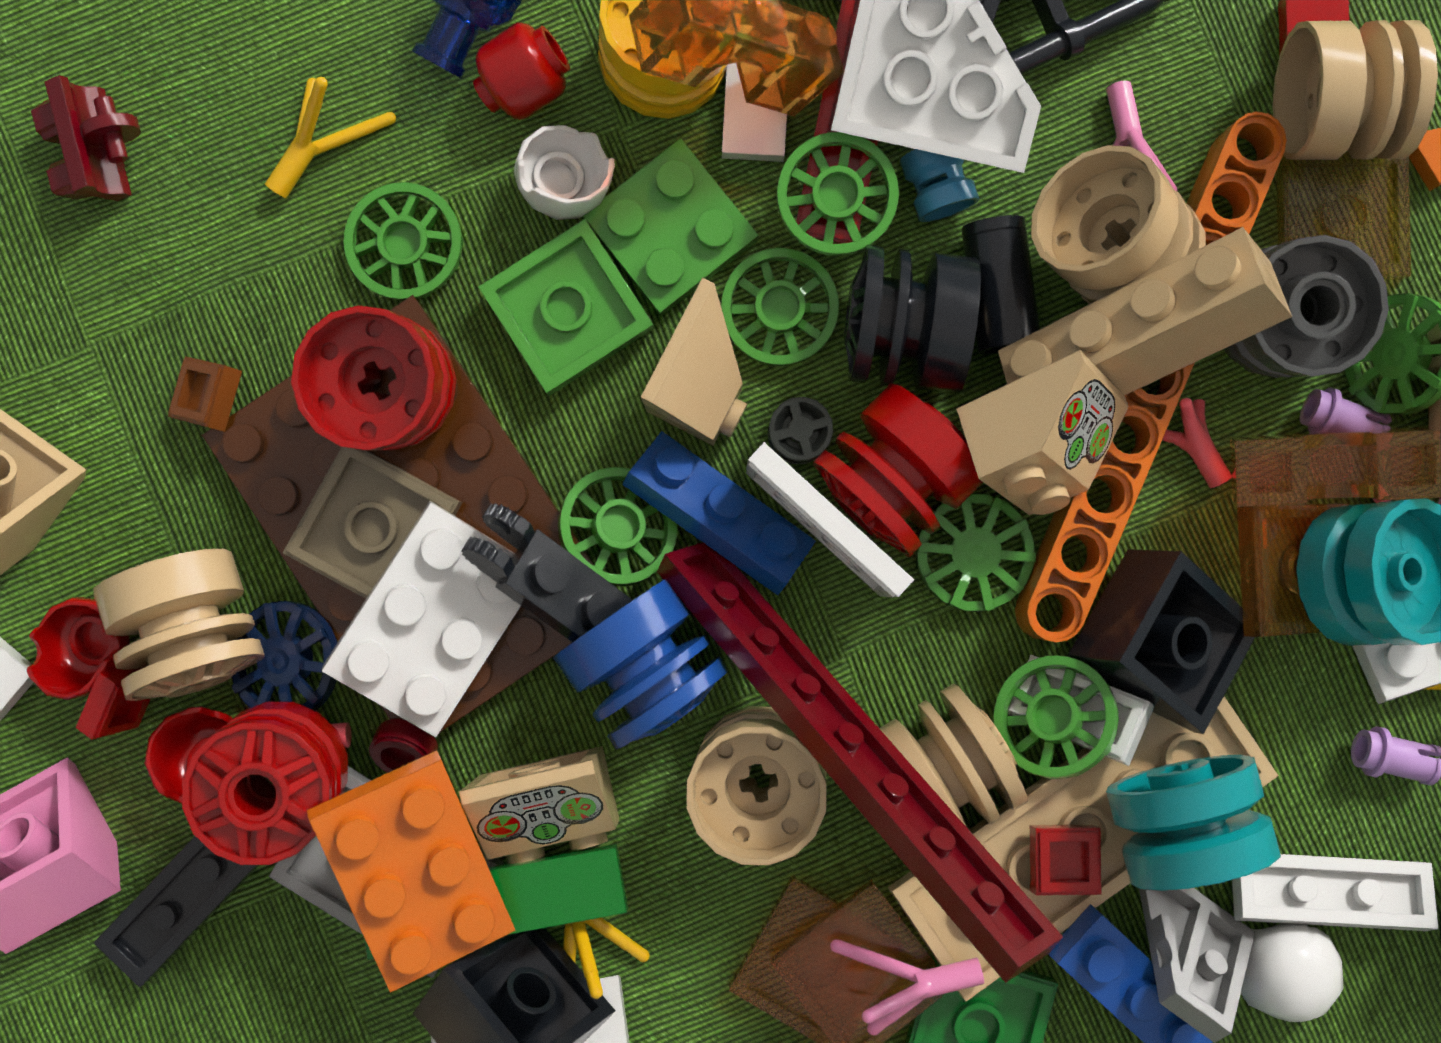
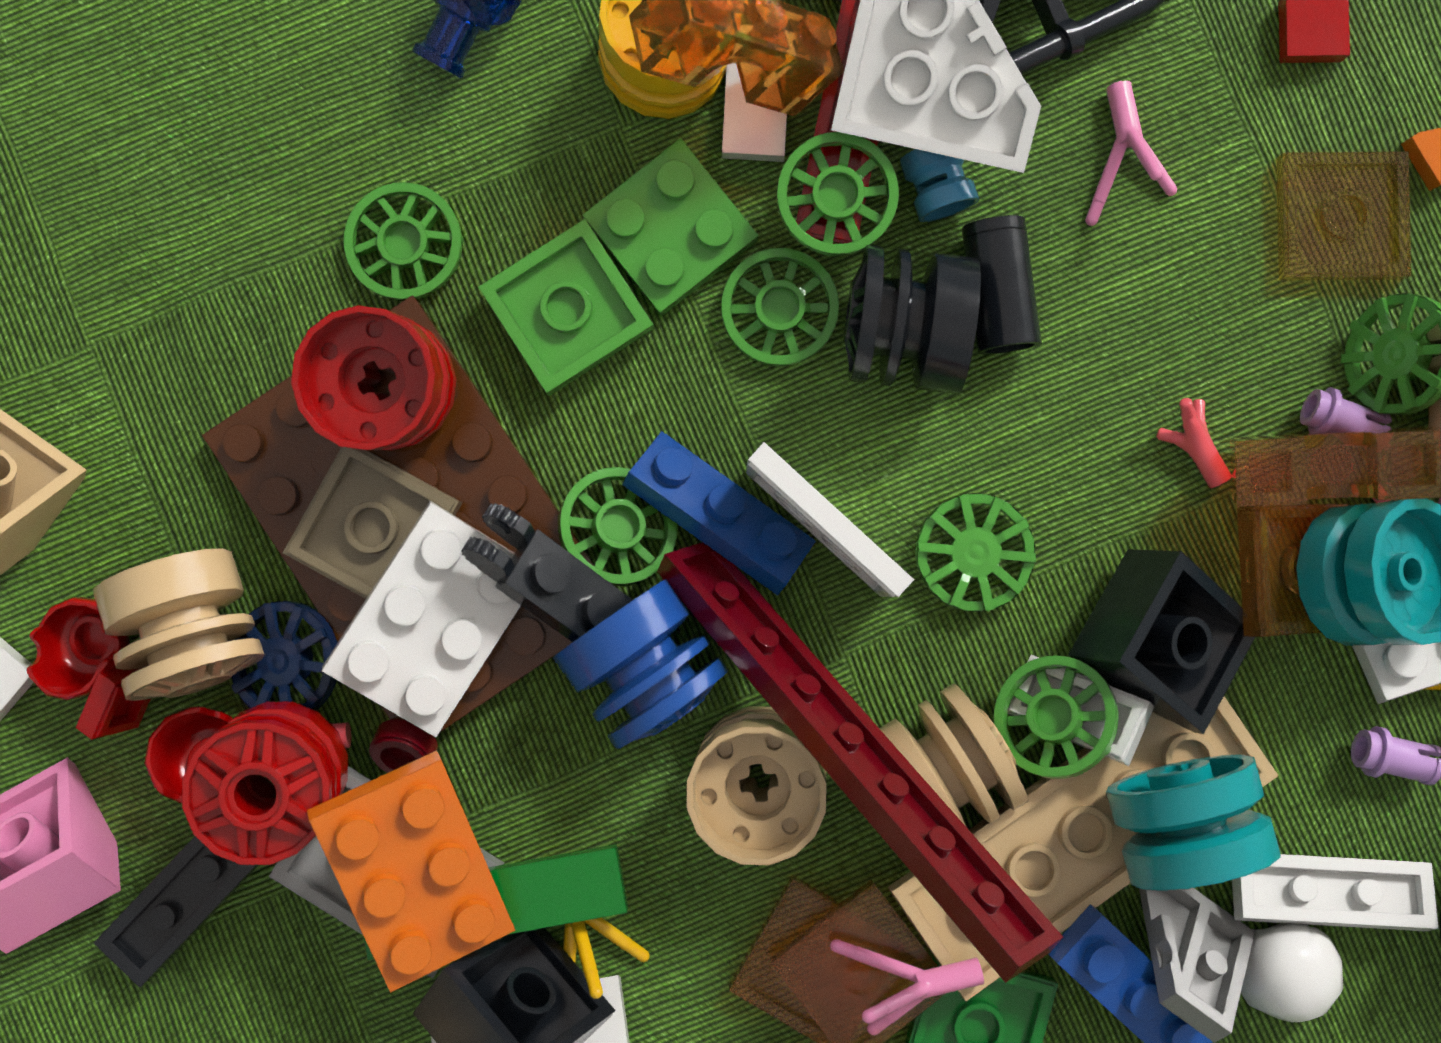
dark red hips [31,75,141,201] -> none
dark orange tile [168,356,242,432] -> none
yellow plant [265,77,396,199] -> none
tan slope [459,746,620,864] -> none
red head [473,22,570,120] -> none
white hair [514,125,615,220] -> none
tan slope [641,277,748,446] -> none
pearl dark grey wheel [768,397,833,464] -> none
red wheel [813,383,983,557] -> none
tan slope [957,350,1129,515] -> none
tan brick [998,227,1292,395] -> none
orange beam [1015,112,1287,642] -> none
red tile [1029,825,1102,895] -> none
tan wheel [1031,145,1206,304] -> none
dark grey wheel [1224,235,1389,378] -> none
tan wheel [1273,20,1438,160] -> none

